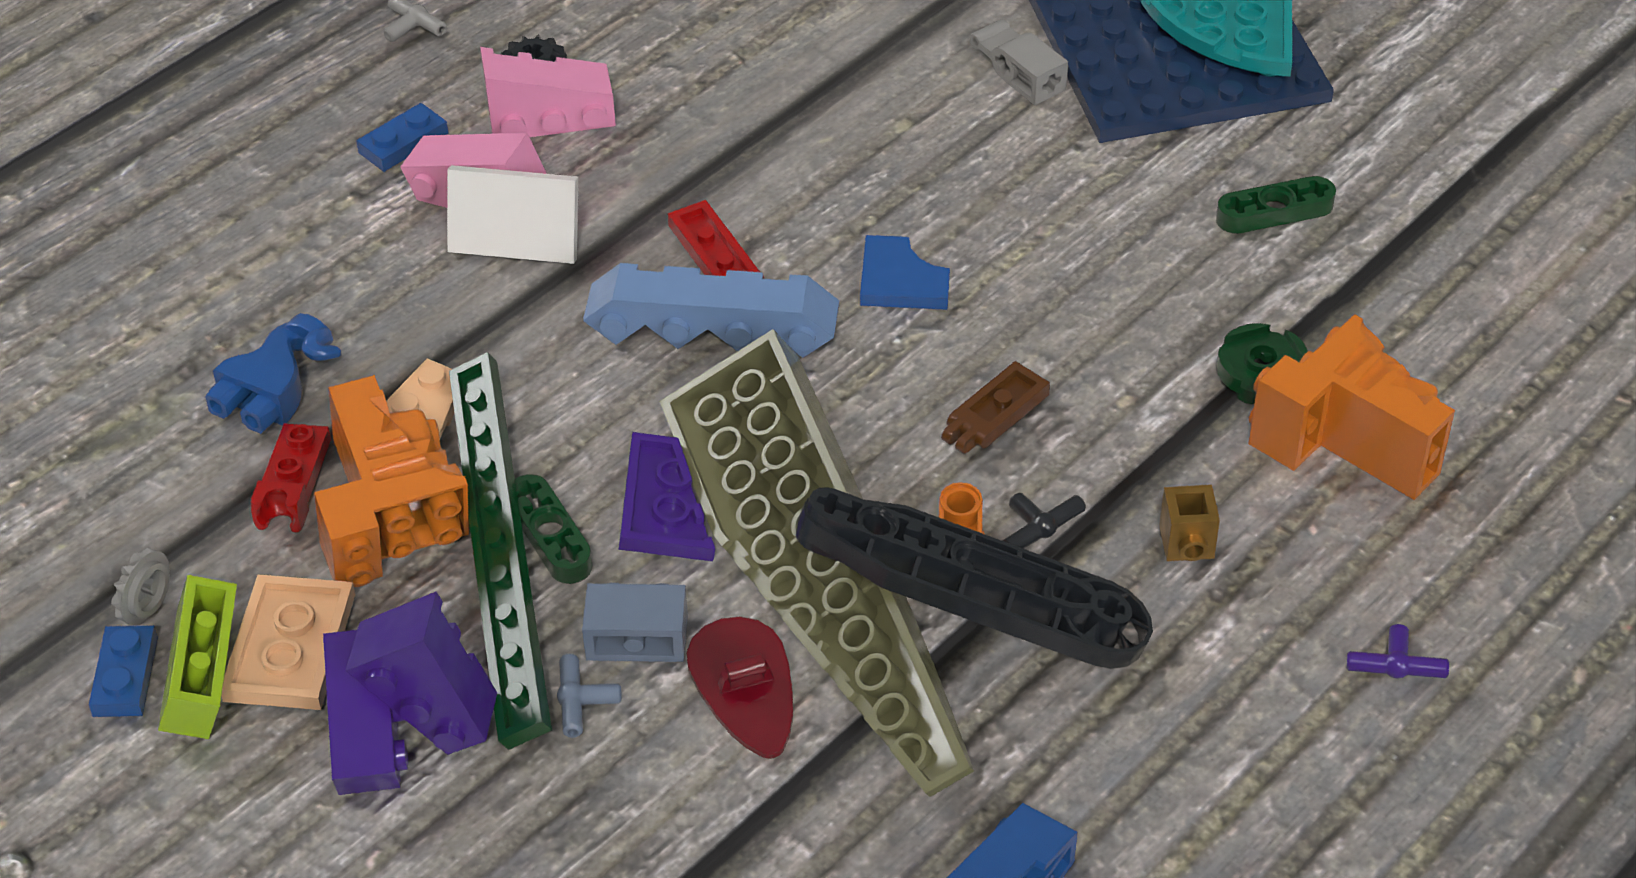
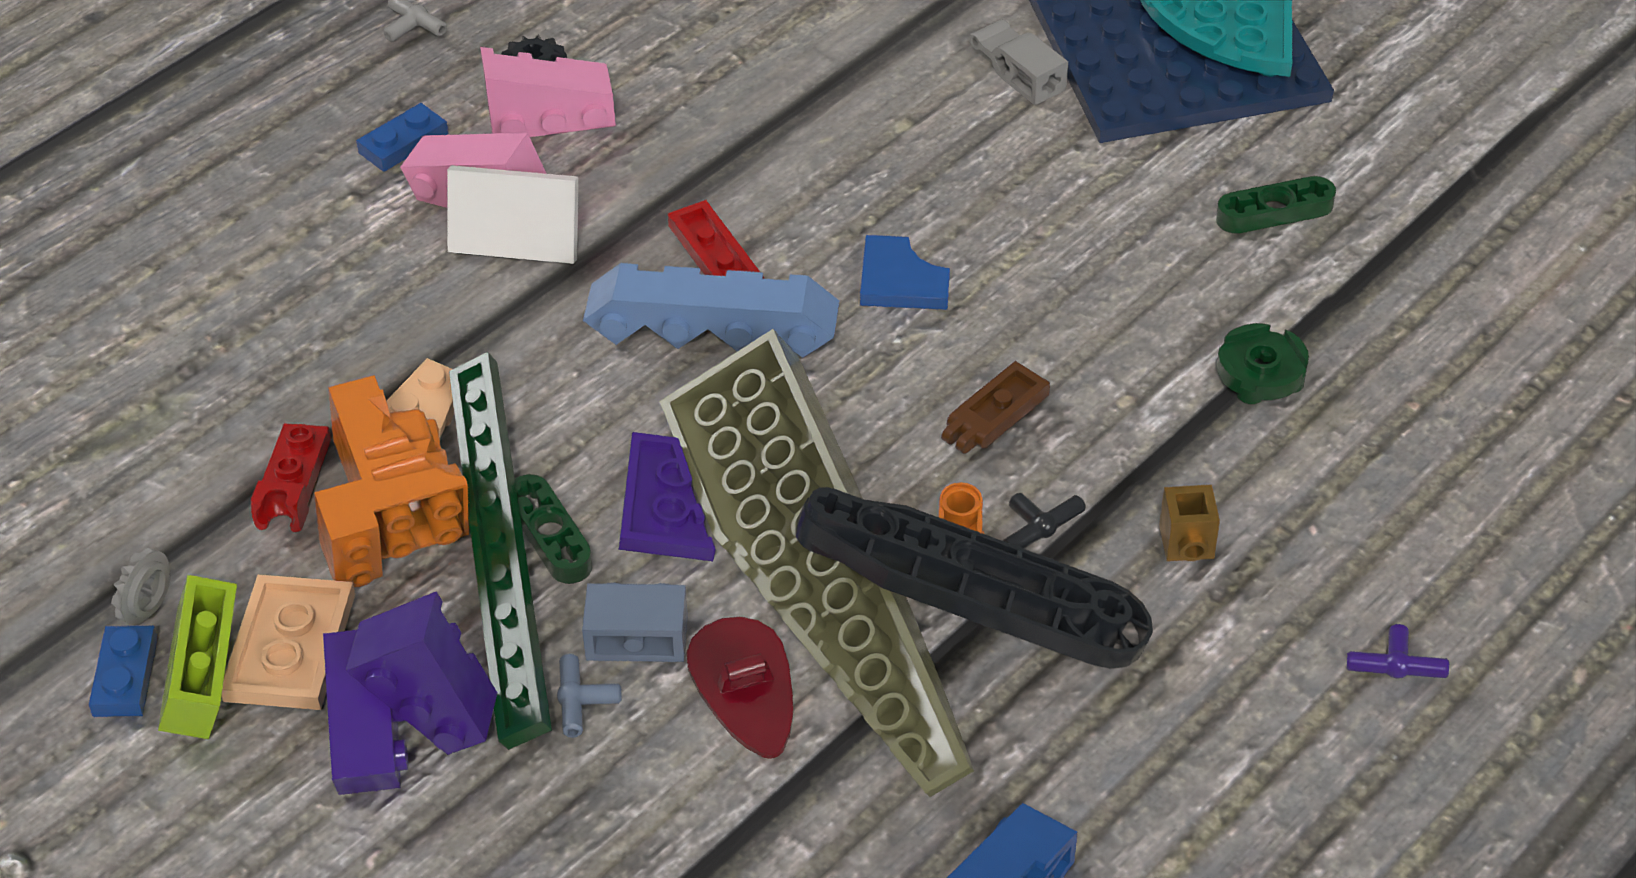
blue hips [205,313,341,434] -> none
orange brick [1248,314,1455,500] -> none

